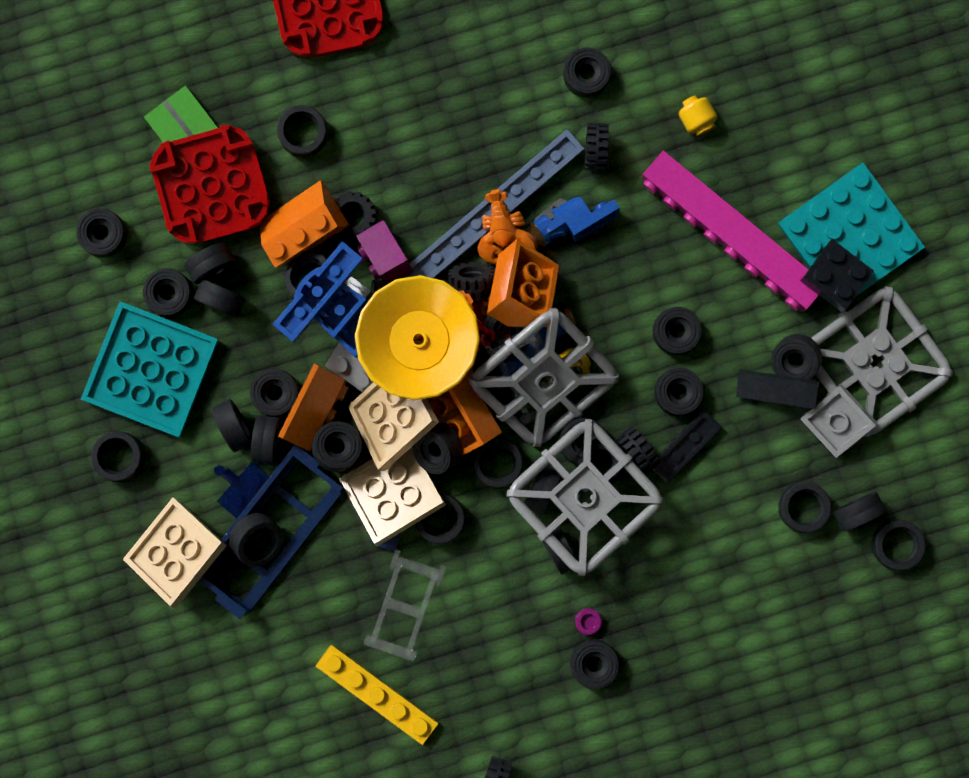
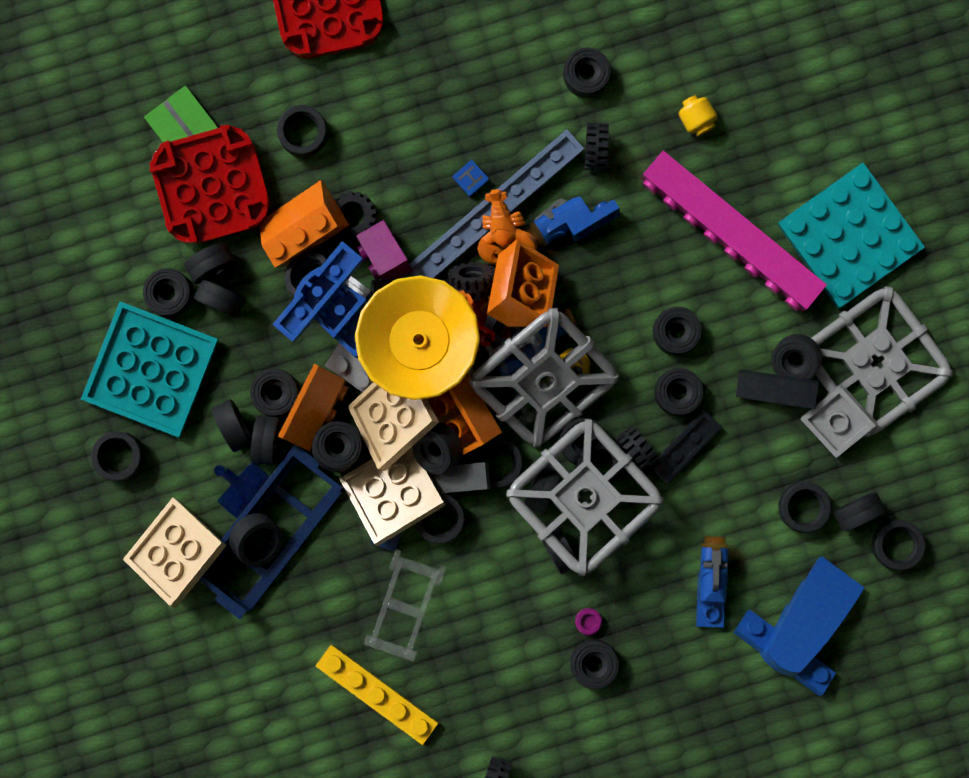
black tyre [76,208,127,257] -> none
black plate [800,239,874,313] -> none
none -> dark grey tile [428,462,491,493]
none -> blue tile [452,160,489,198]
none -> blue plate [696,536,729,628]
none -> blue slope [733,556,864,696]

